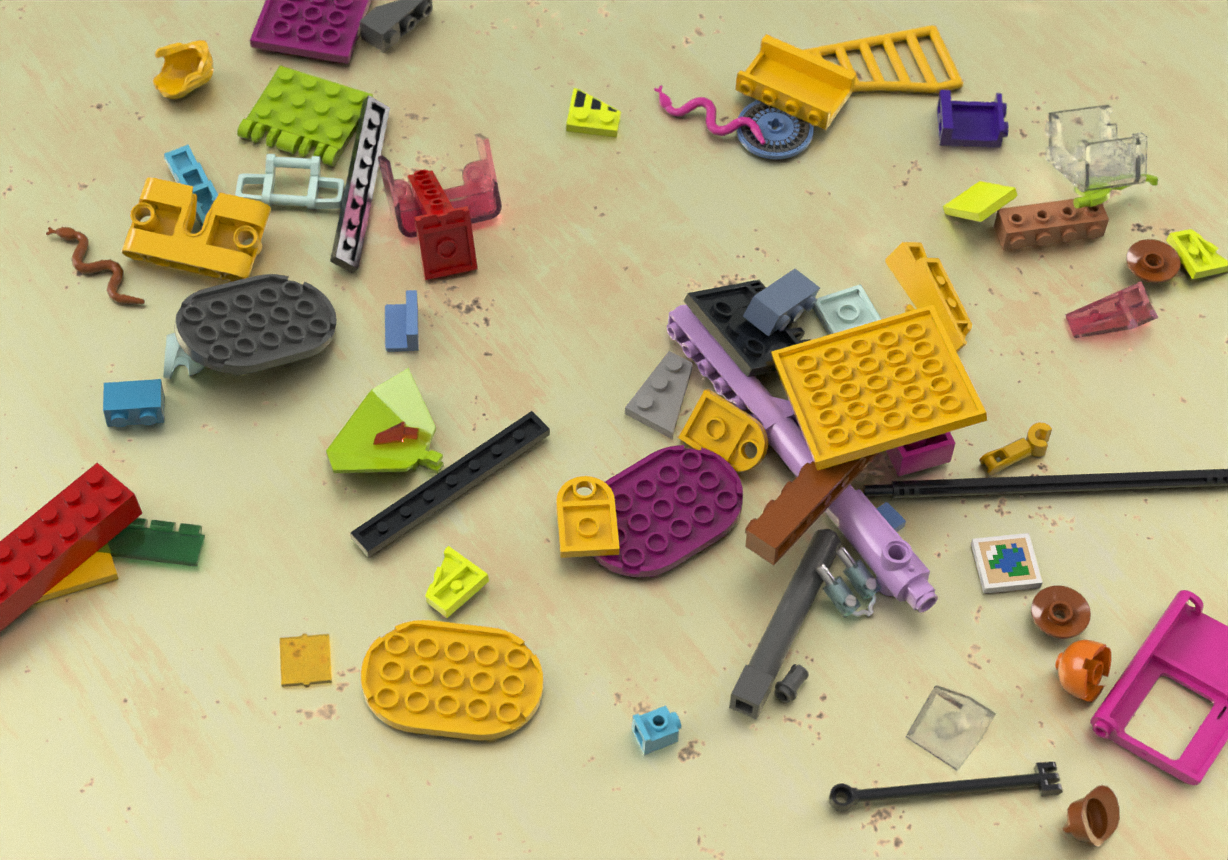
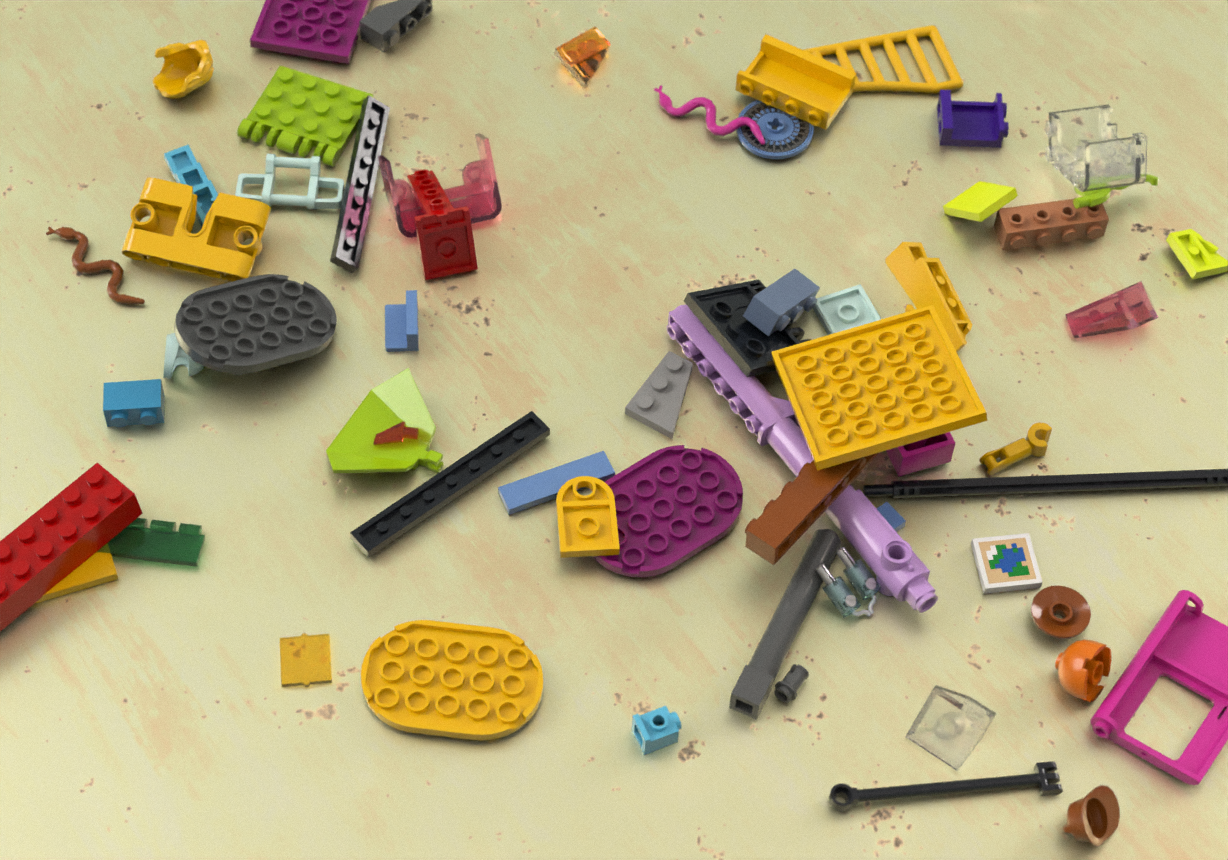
neon yellow wing [425,546,489,618] -> none
neon yellow wing [566,88,621,138] -> none
yellow tile [678,389,768,472] -> none
dark orange dish [1126,239,1180,283] -> none
none -> medium blue tile [498,451,615,515]
none -> clear orange wing [554,26,610,89]

